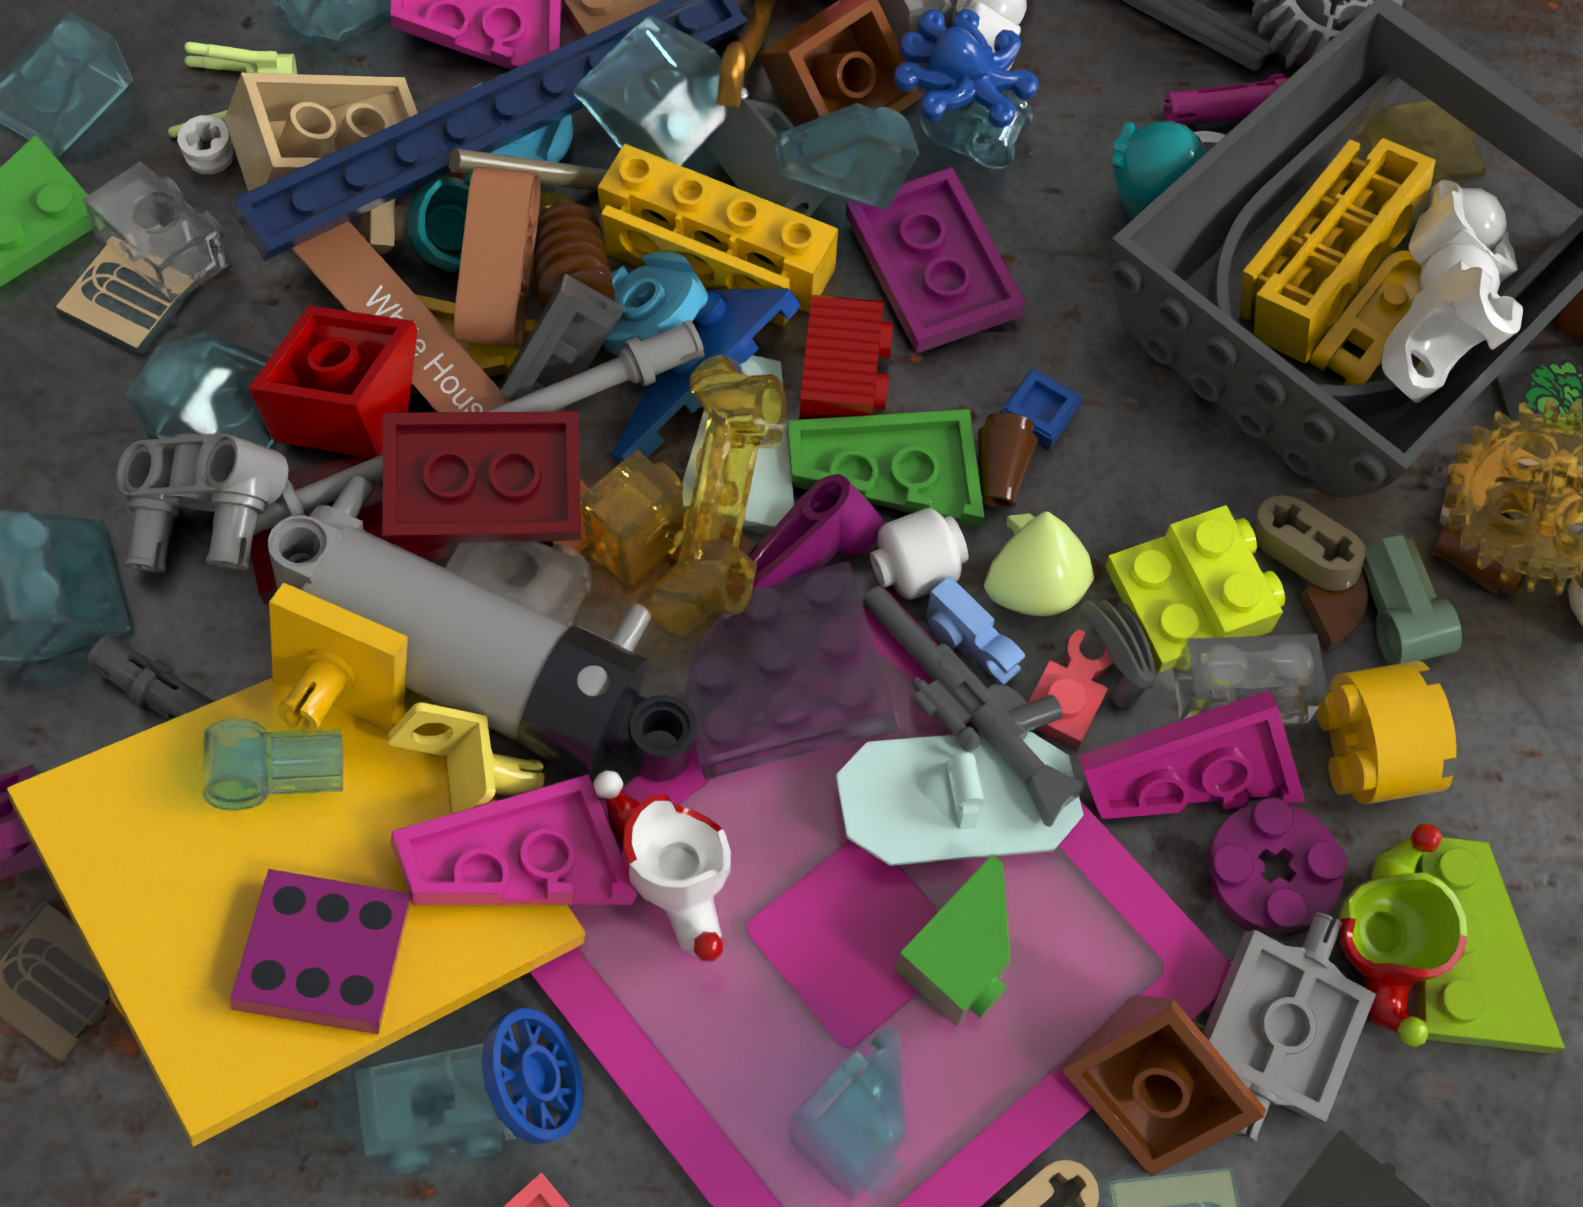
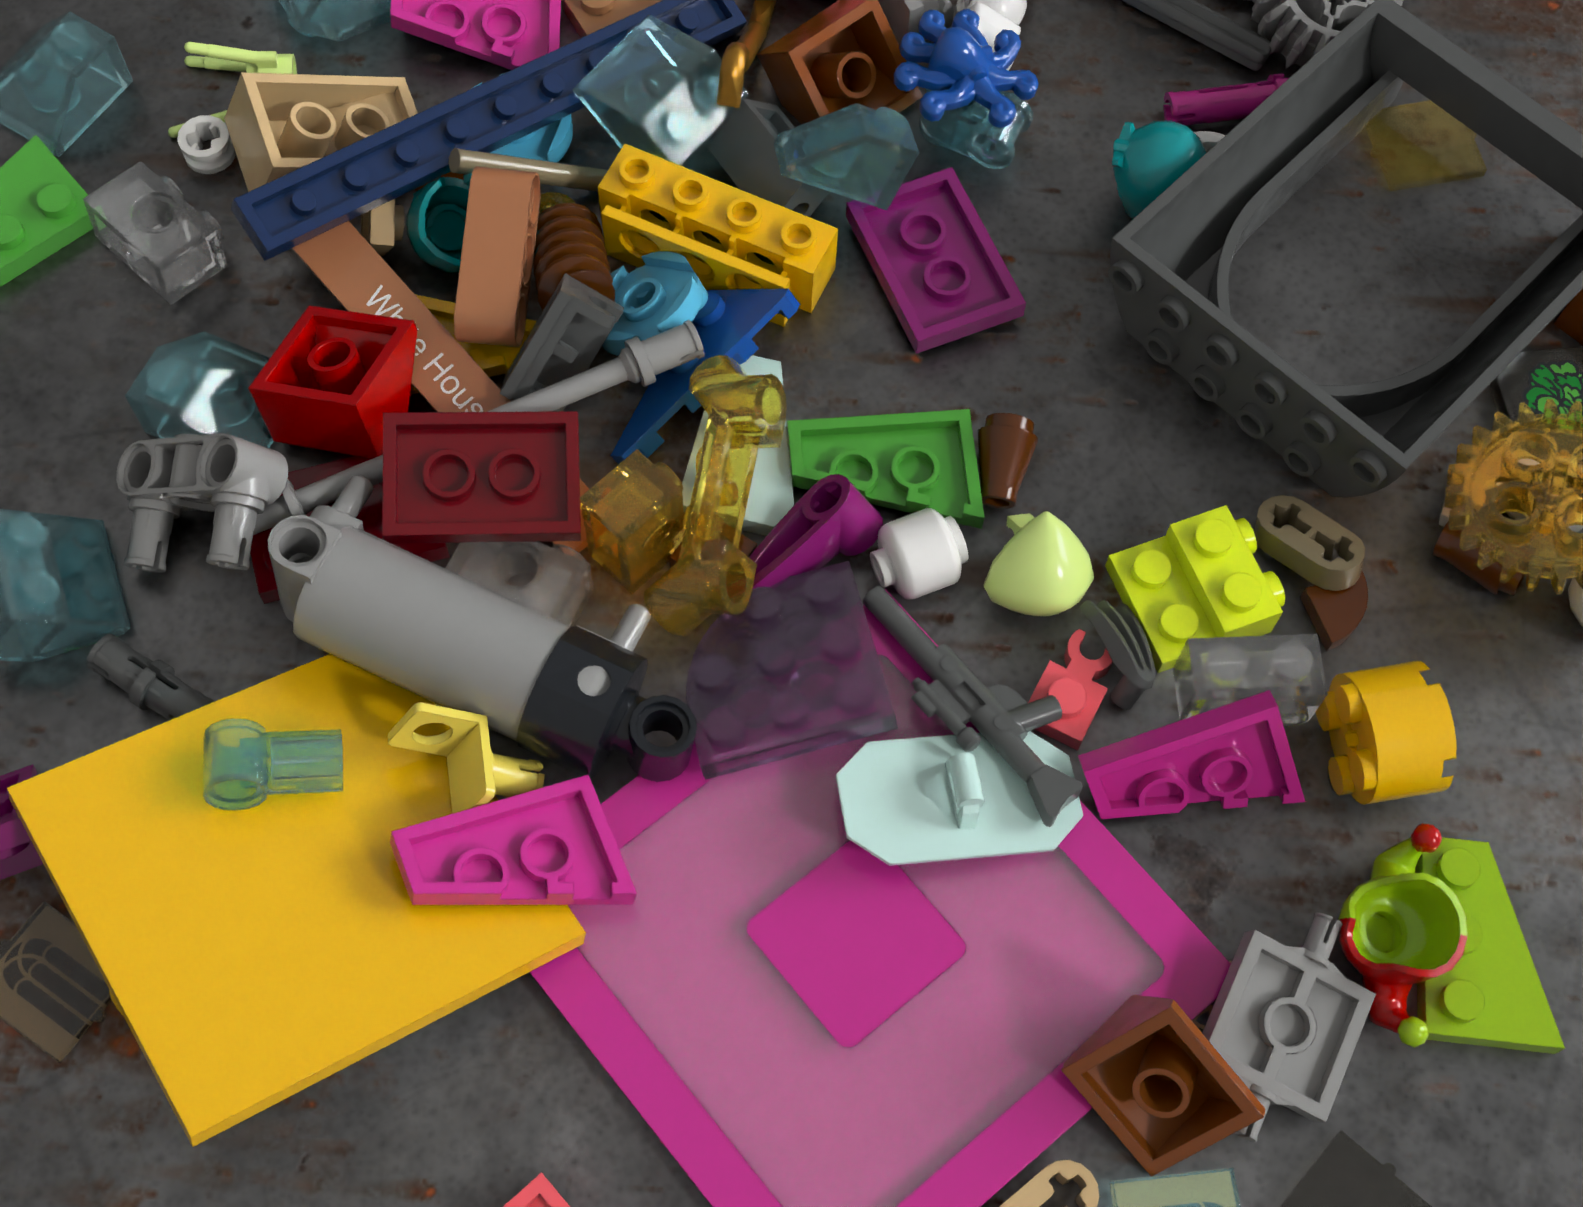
piece [53,236,199,356] -> none
magenta tile [230,869,411,1034] -> none
yellow tile [269,582,408,734] -> none
clear light blue brick [354,1043,518,1175] -> none
blue wheel [481,1008,583,1144] -> none
white piece [593,770,731,962] -> none
clear light blue slope [789,1024,905,1203] -> none
red brick [799,295,893,420] -> none
bright green slope [895,854,1011,1026] -> none
light blue plate [926,576,1025,685] -> none
blue tile [1000,368,1083,451] -> none
magenta plate [1206,797,1347,936] -> none
yellow brick [1240,138,1435,364] -> none
yellow plate [1309,250,1422,385] -> none
sand green piece [1362,534,1462,665] -> none
white piece [1382,179,1523,403] -> none

